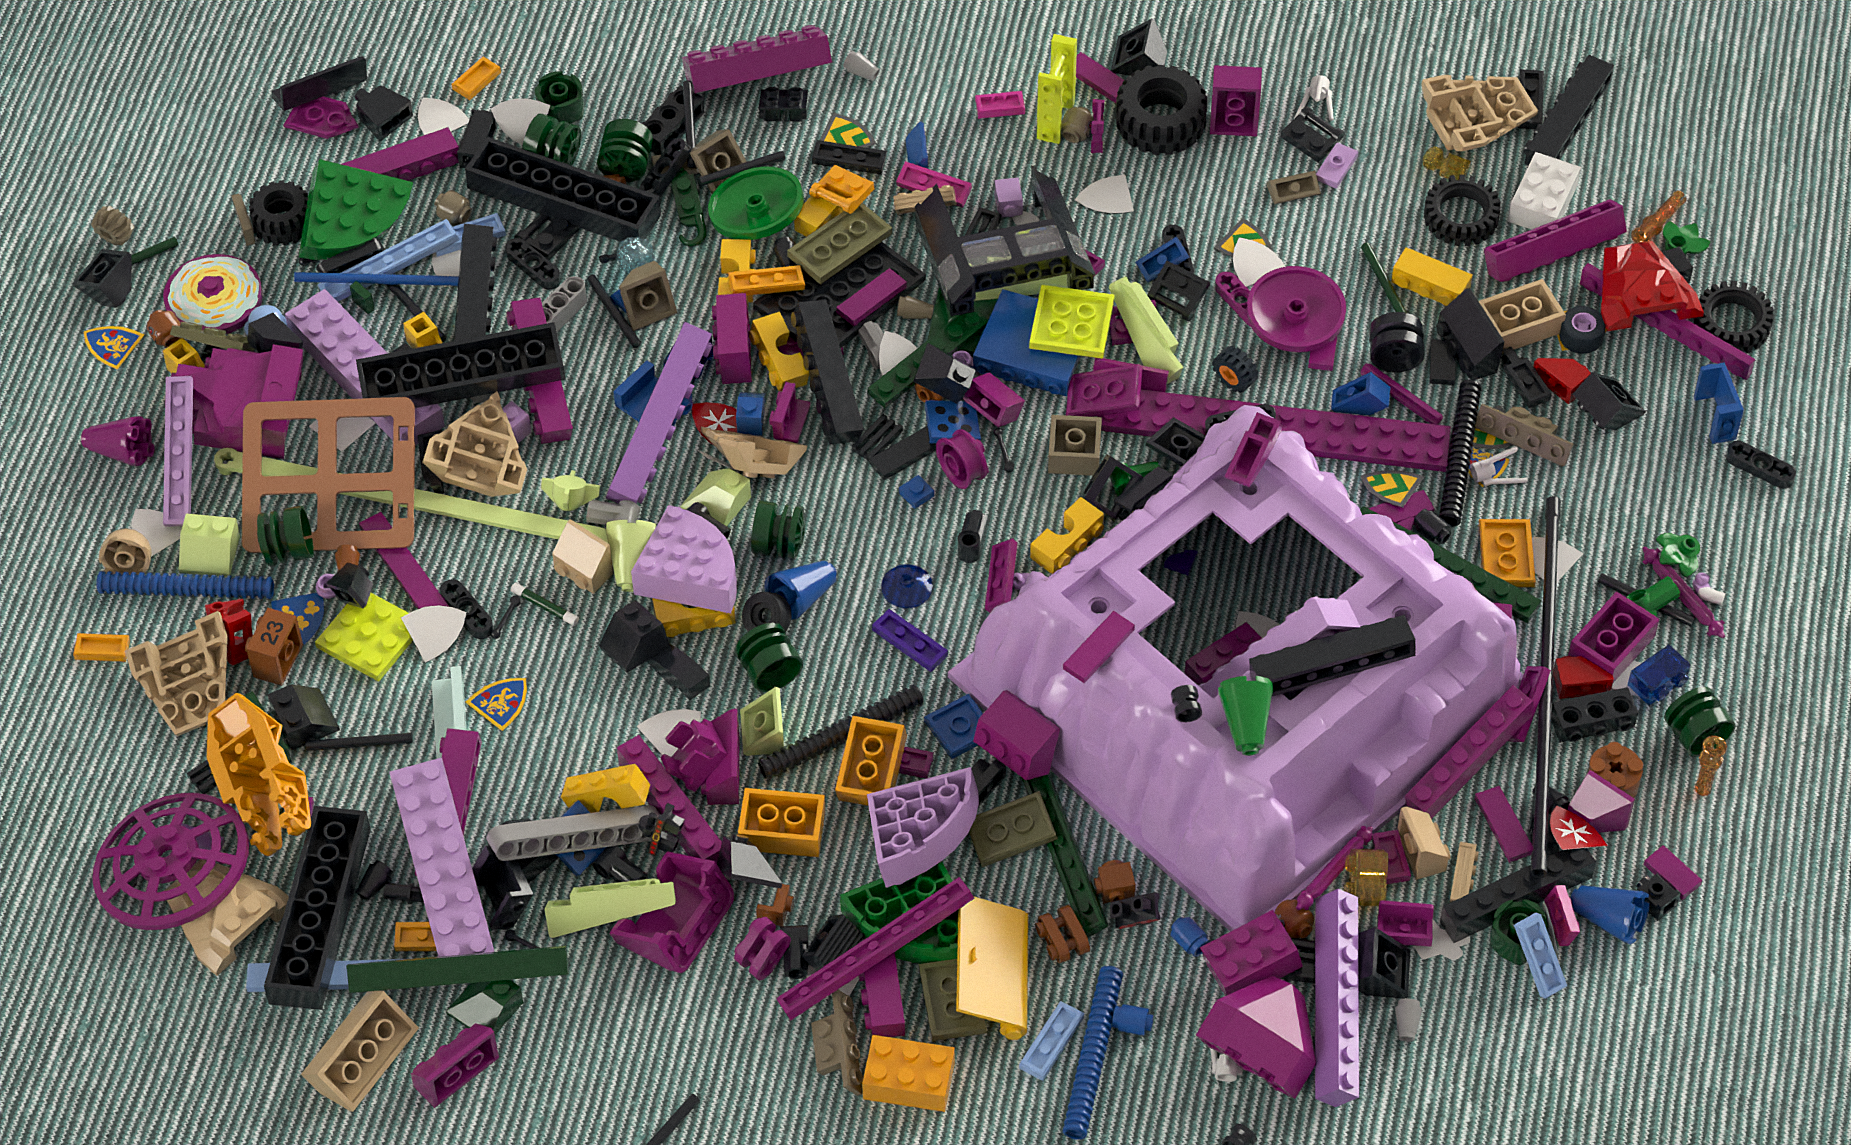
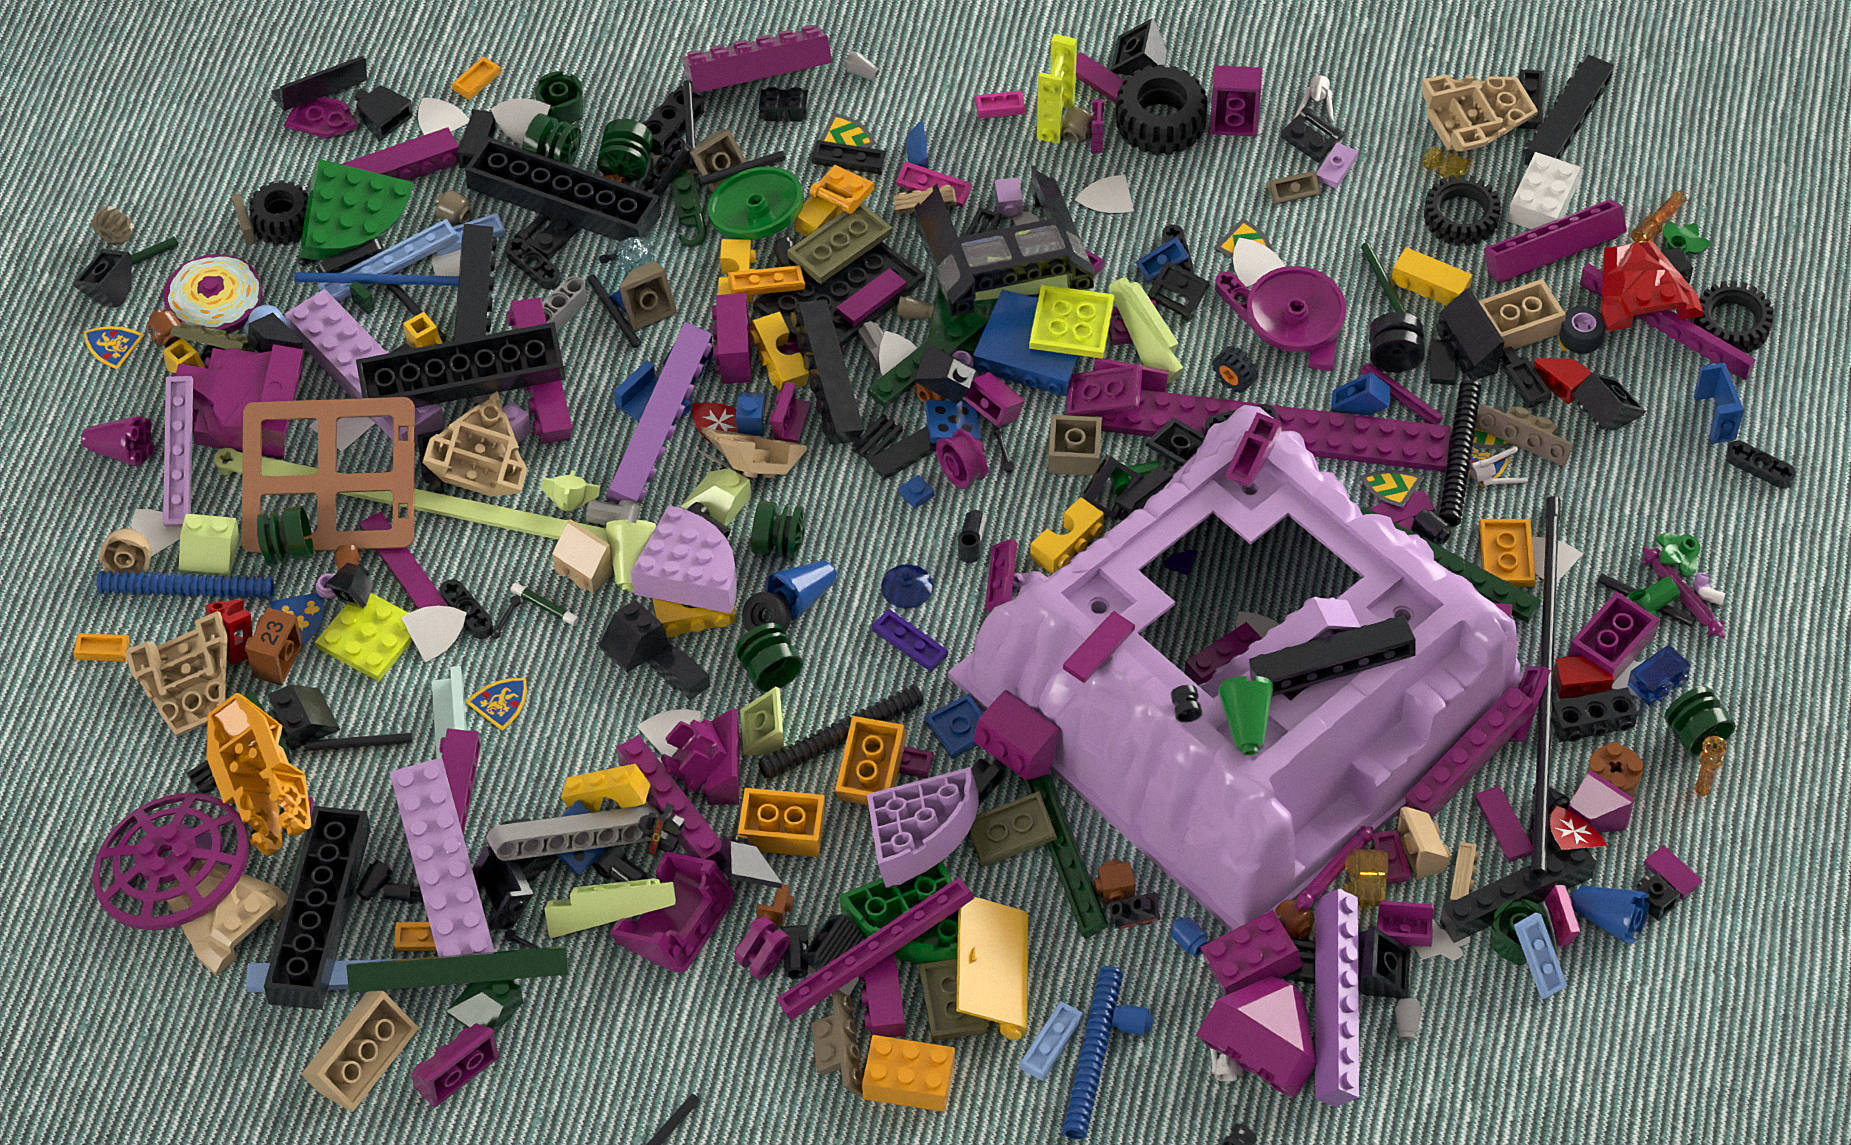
dark orange brick [1035,905,1090,964] -> none

